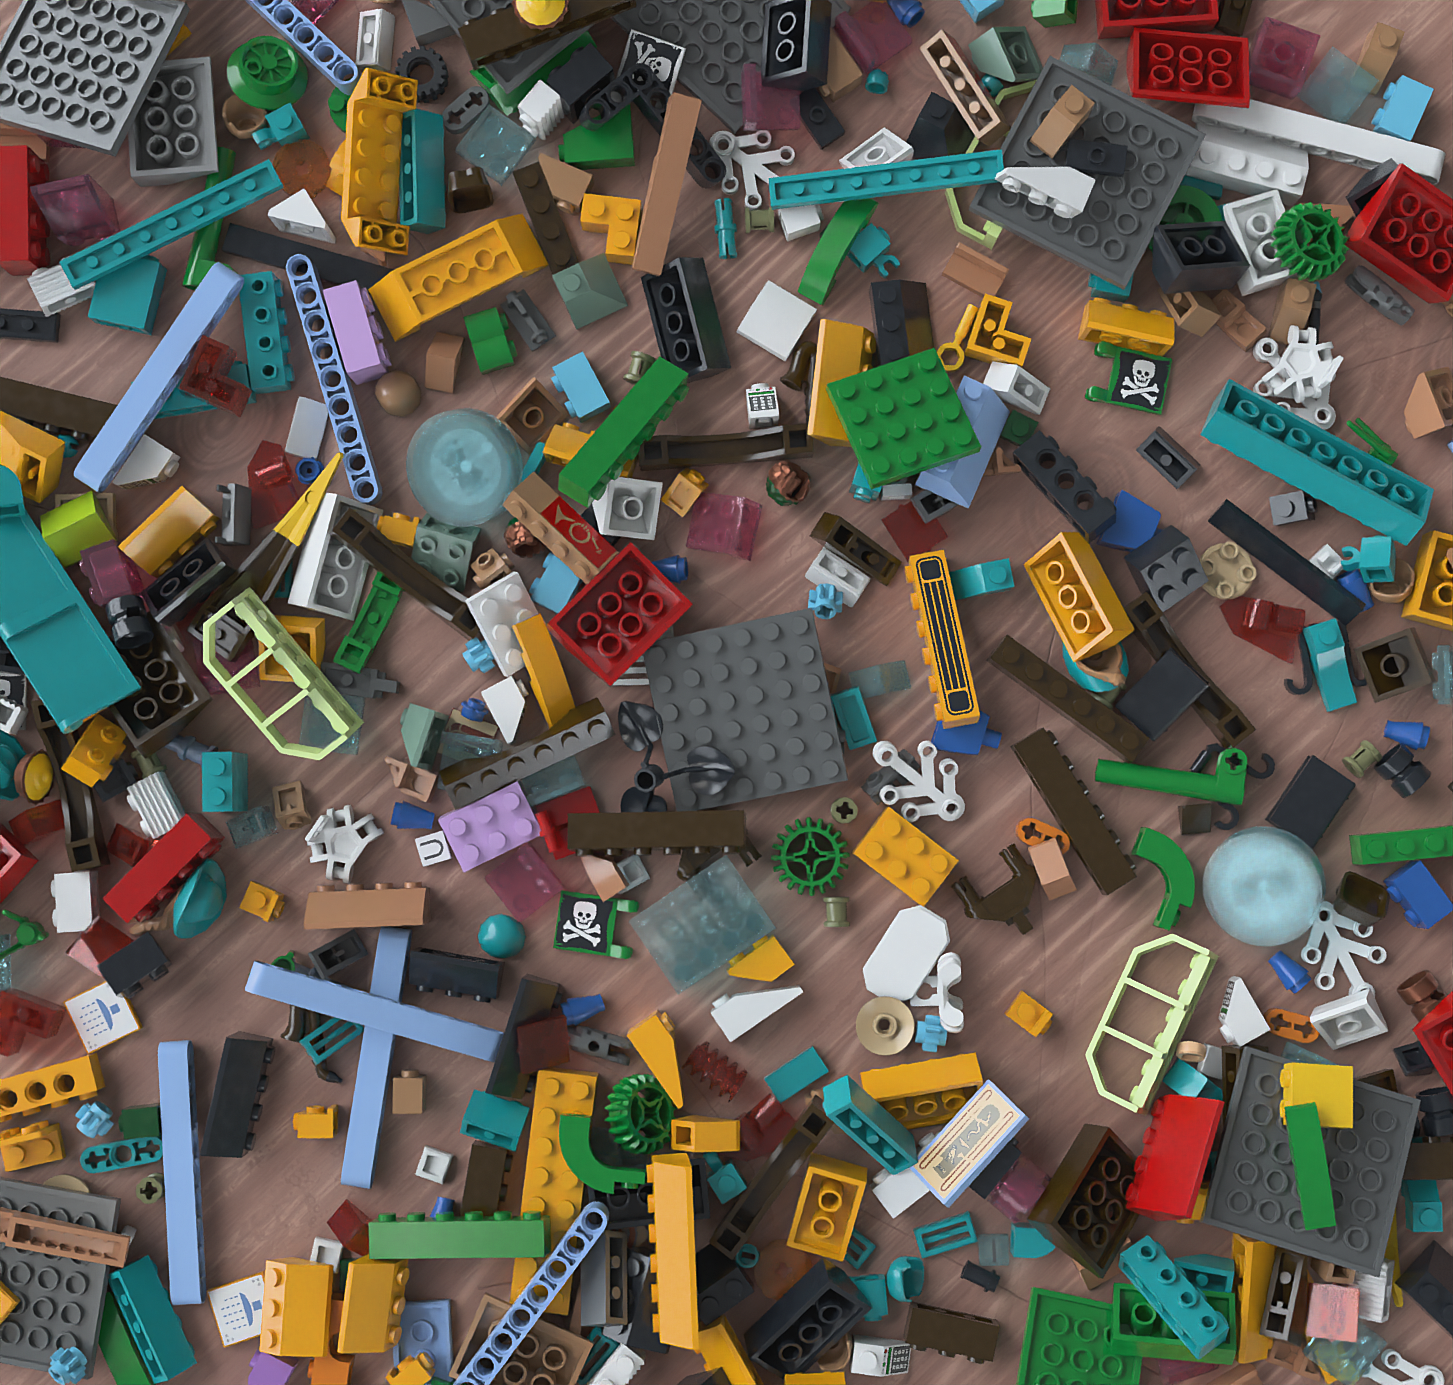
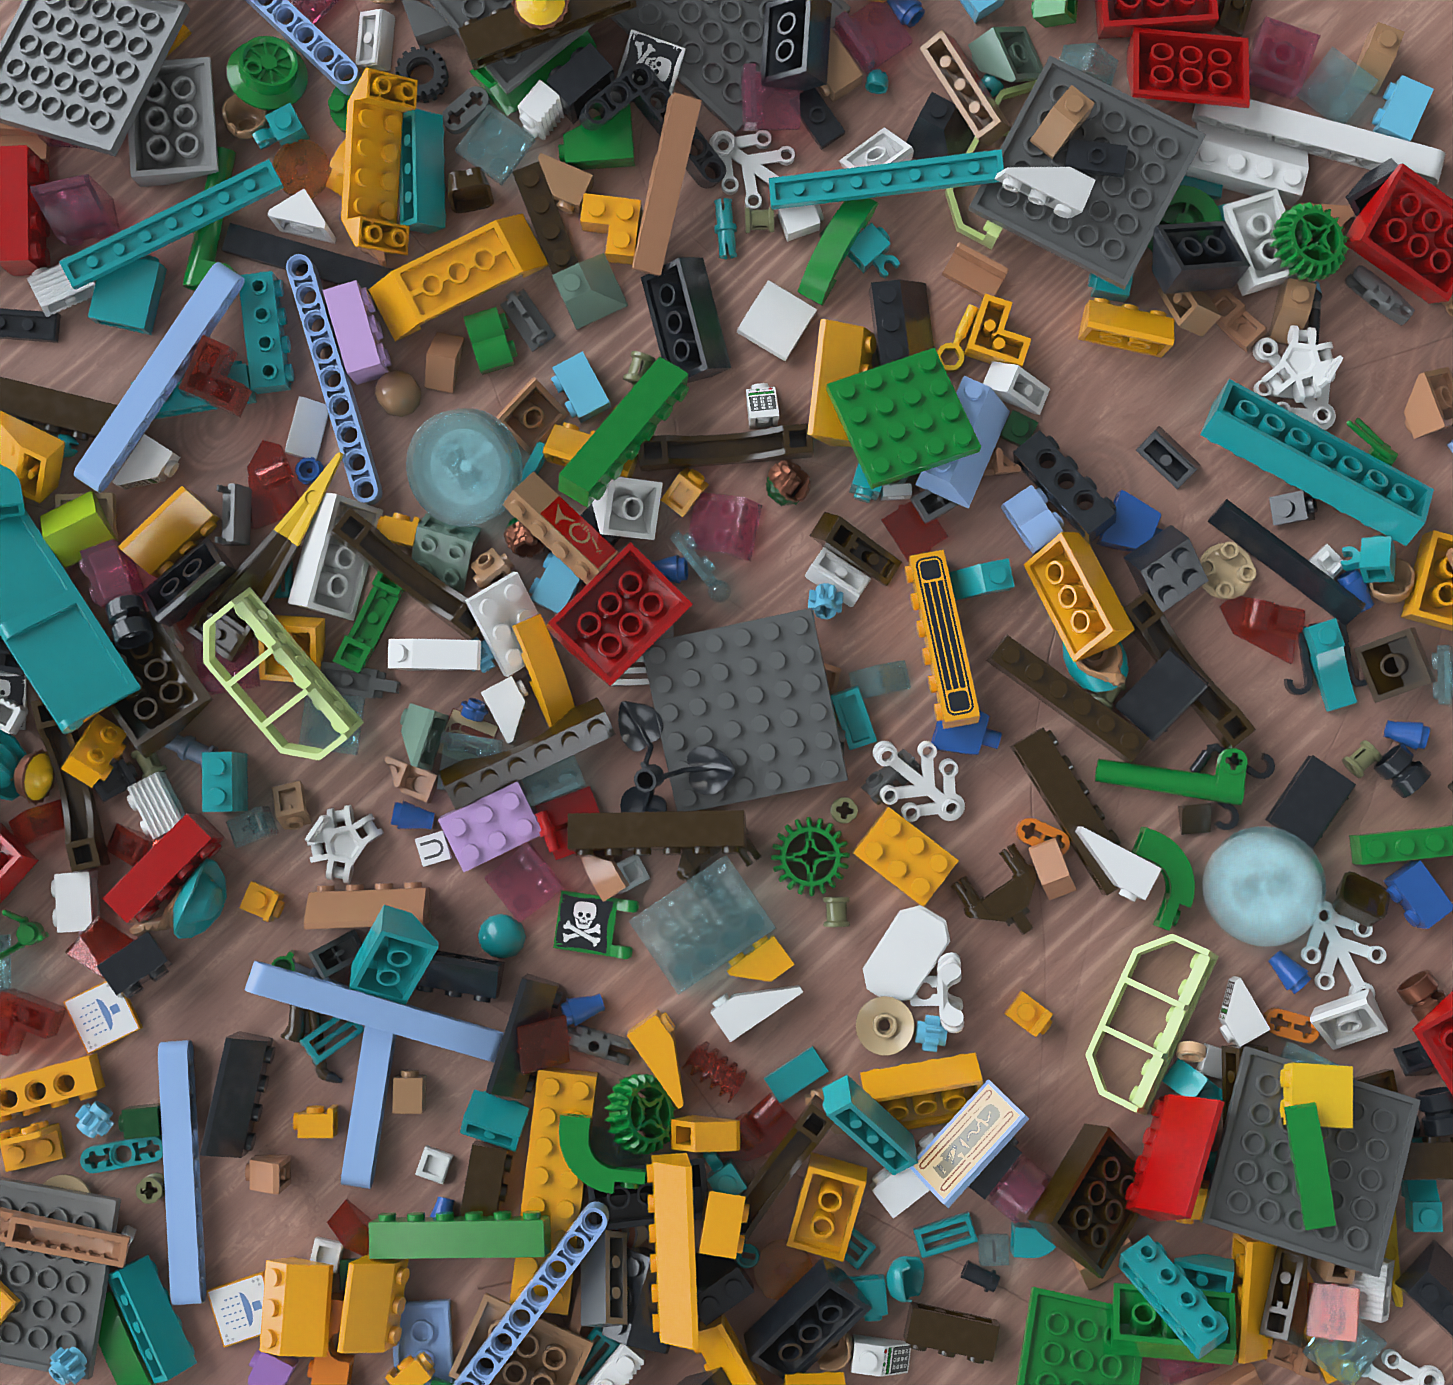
dark brown piece [780,341,817,423] -> none
flag [1085,341,1172,415] -> none
none -> nougat slope [245,1154,291,1194]
none -> teal slope [349,905,439,1005]
none -> white slope [388,639,481,671]
none -> clear light blue plate [670,529,731,603]
none -> light orange brick [698,1191,749,1259]
none -> light blue brick [1001,485,1064,554]
none -> white slope [1075,826,1162,902]

